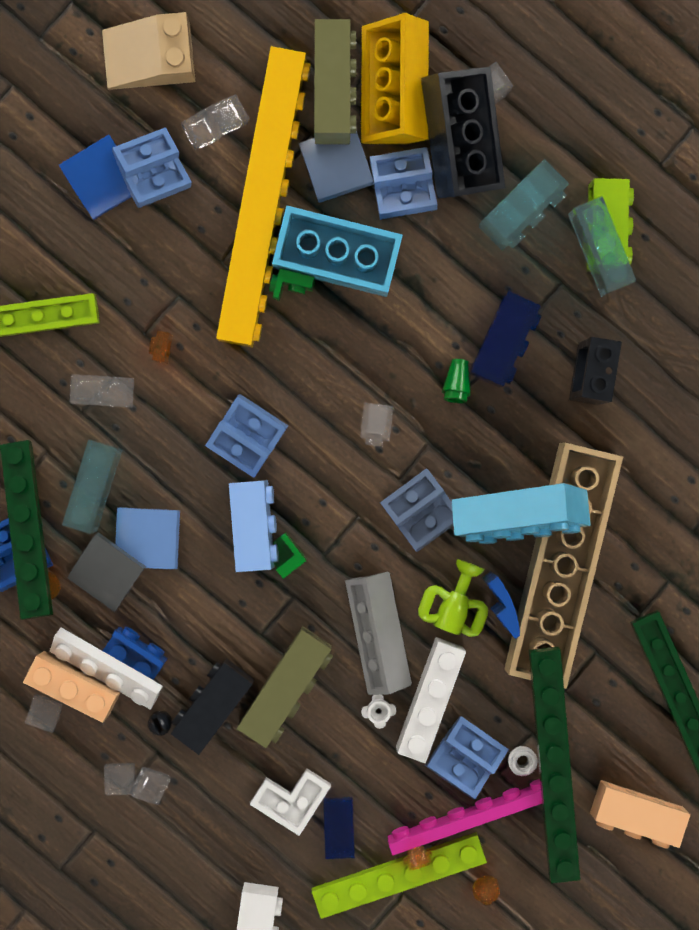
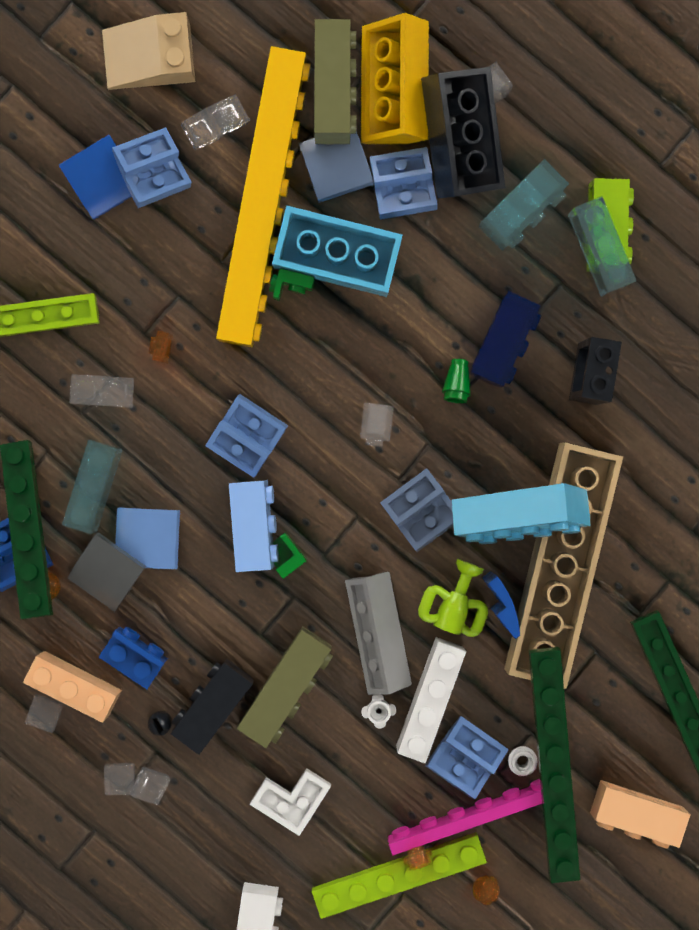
white plate [49,627,163,710] -> none
clear blue tile [323,797,355,859] -> none

